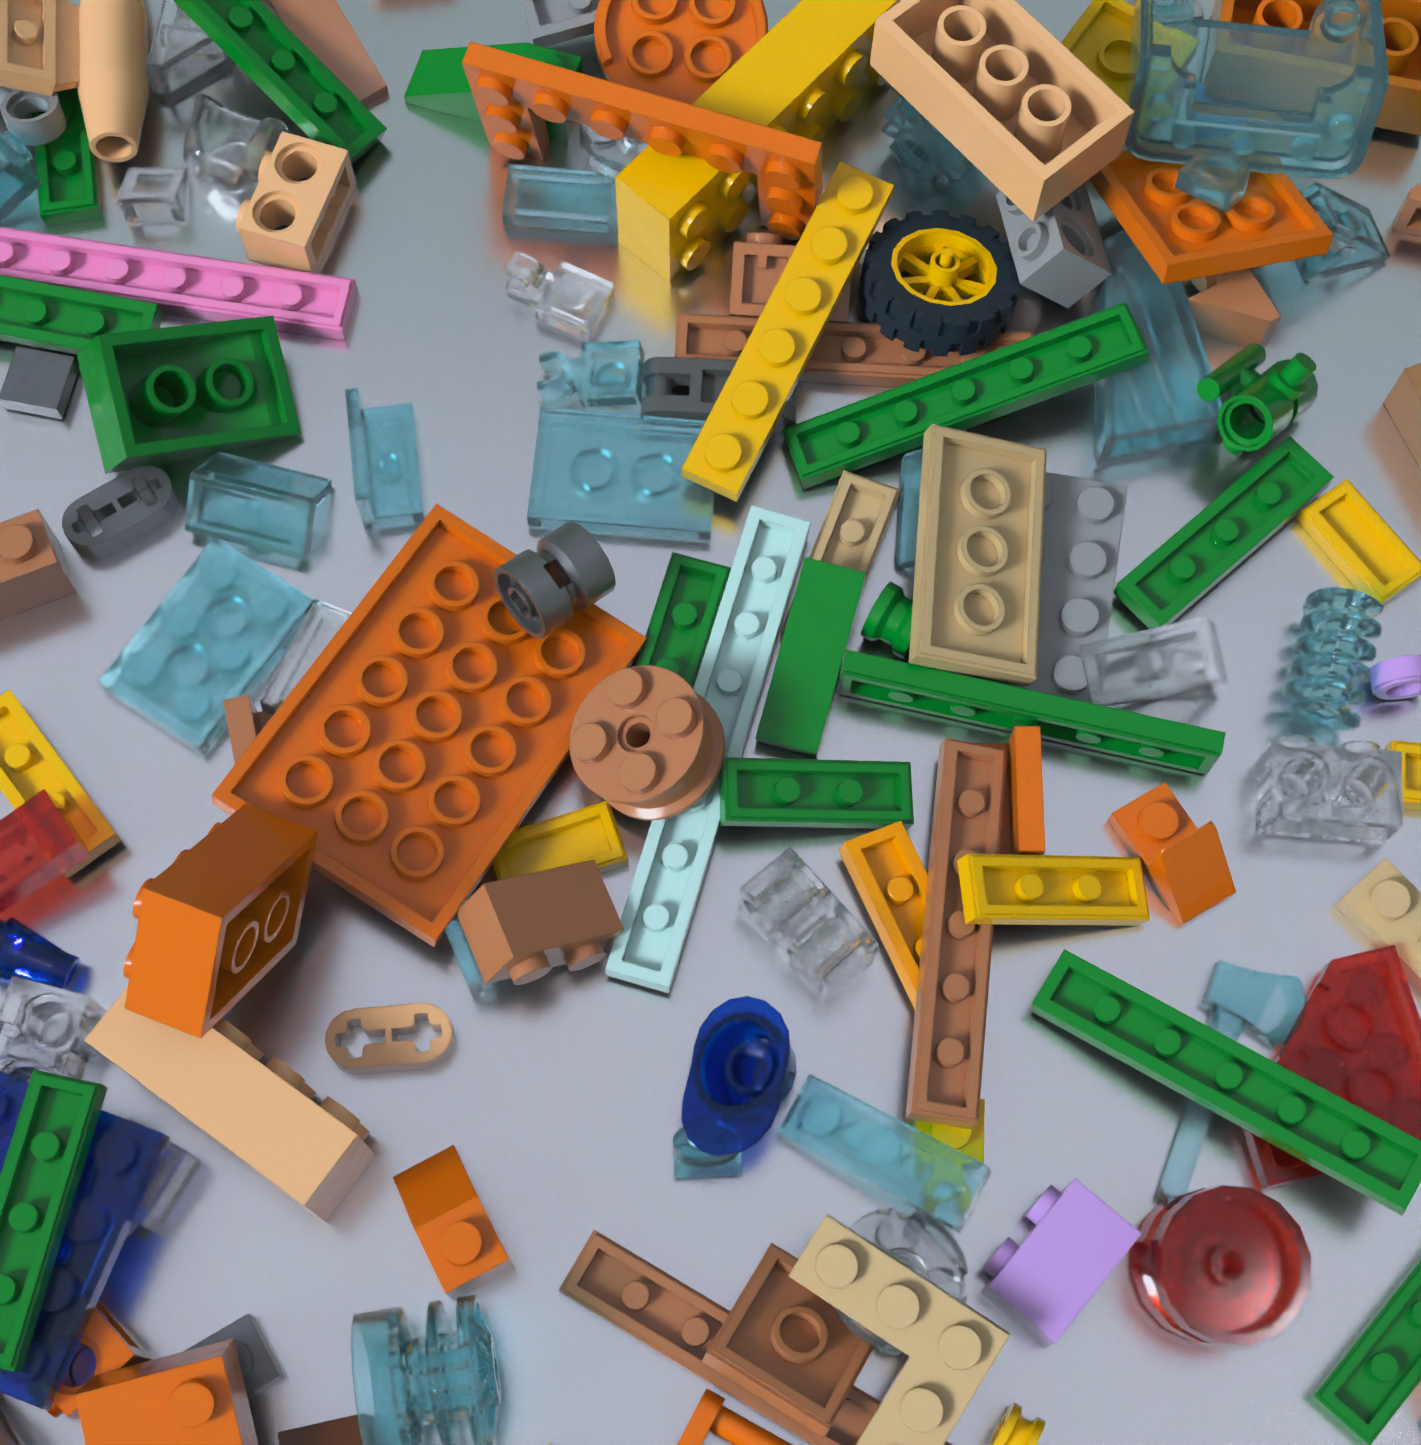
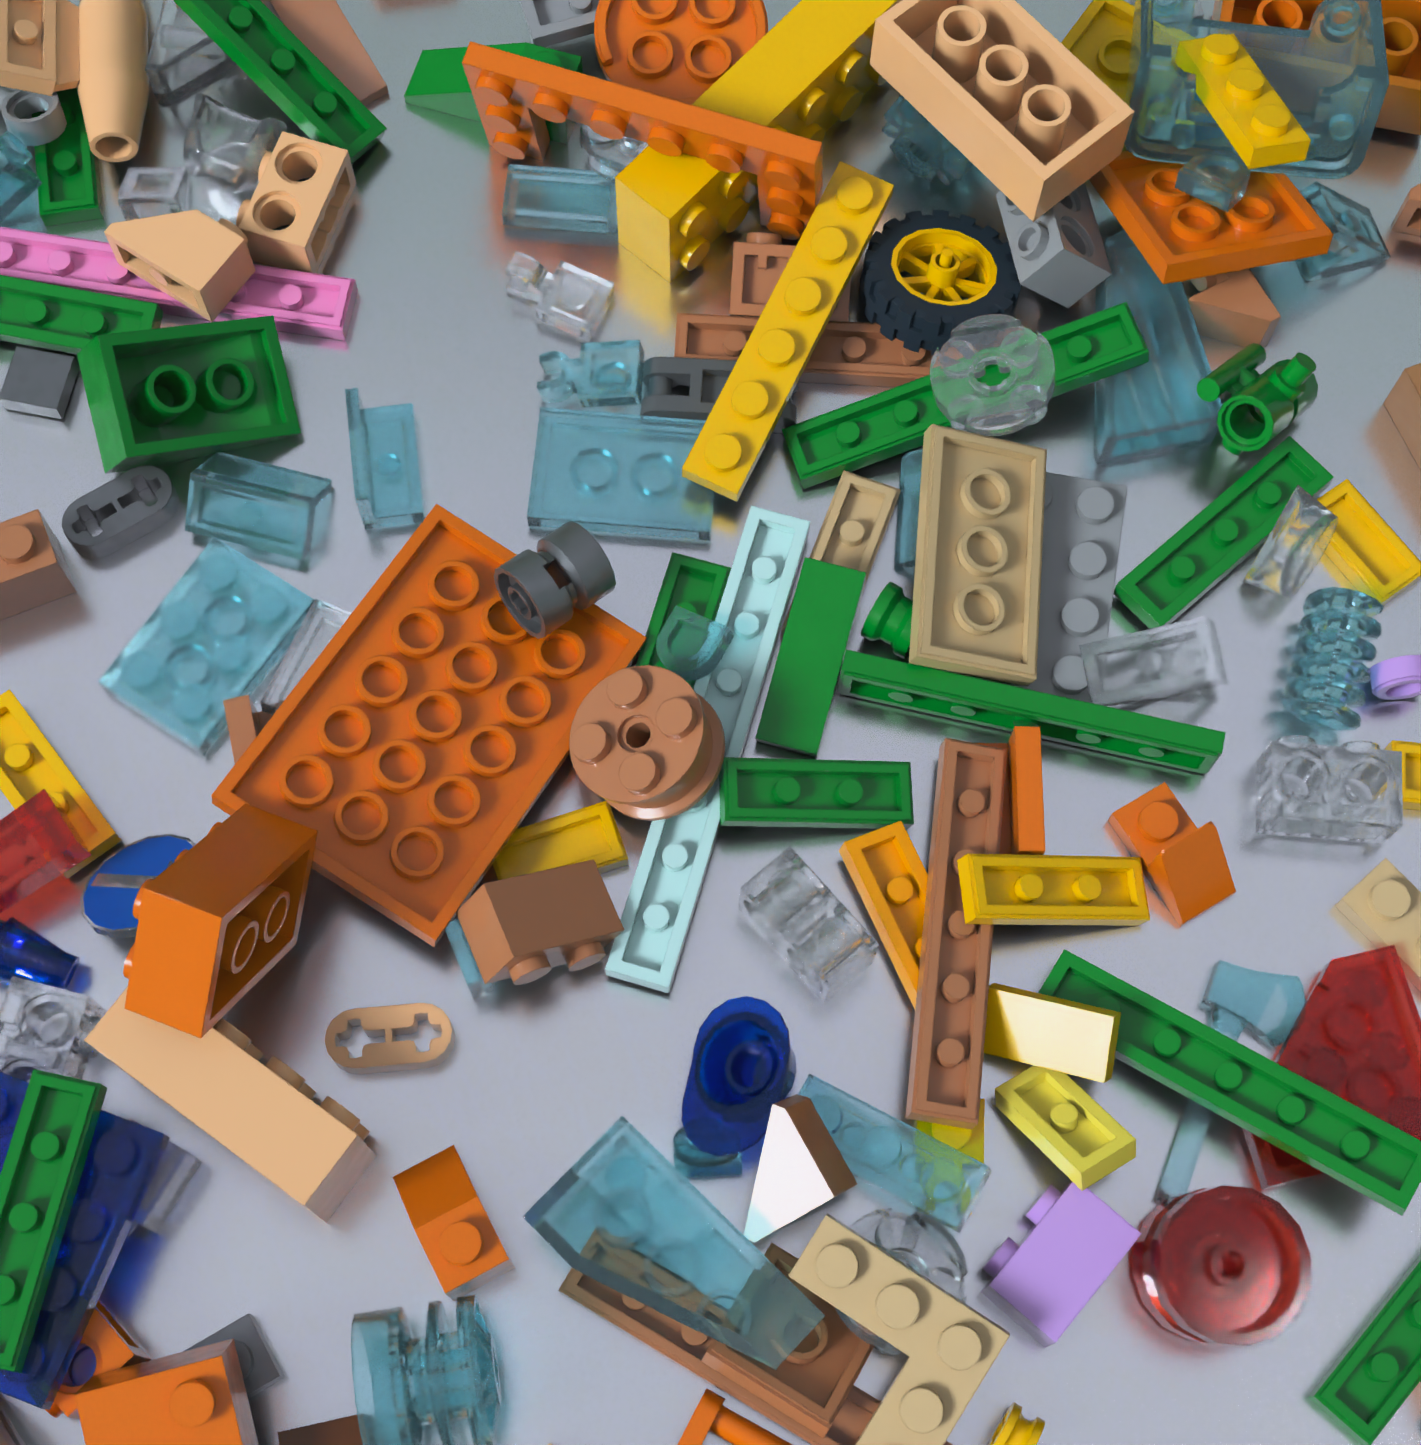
none -> blue piece [80,834,196,939]
none -> light nougat slope [104,209,256,322]
none -> clear light blue wedge [523,1116,825,1370]
none -> clear light blue tile [656,606,734,681]
none -> slope [743,1094,857,1242]
none -> clear plate [930,314,1056,436]
none -> tile [984,983,1121,1083]
none -> light yellow plate [995,1065,1136,1191]
none -> yellow plate [1175,33,1311,169]
none -> clear piece [1243,485,1339,598]

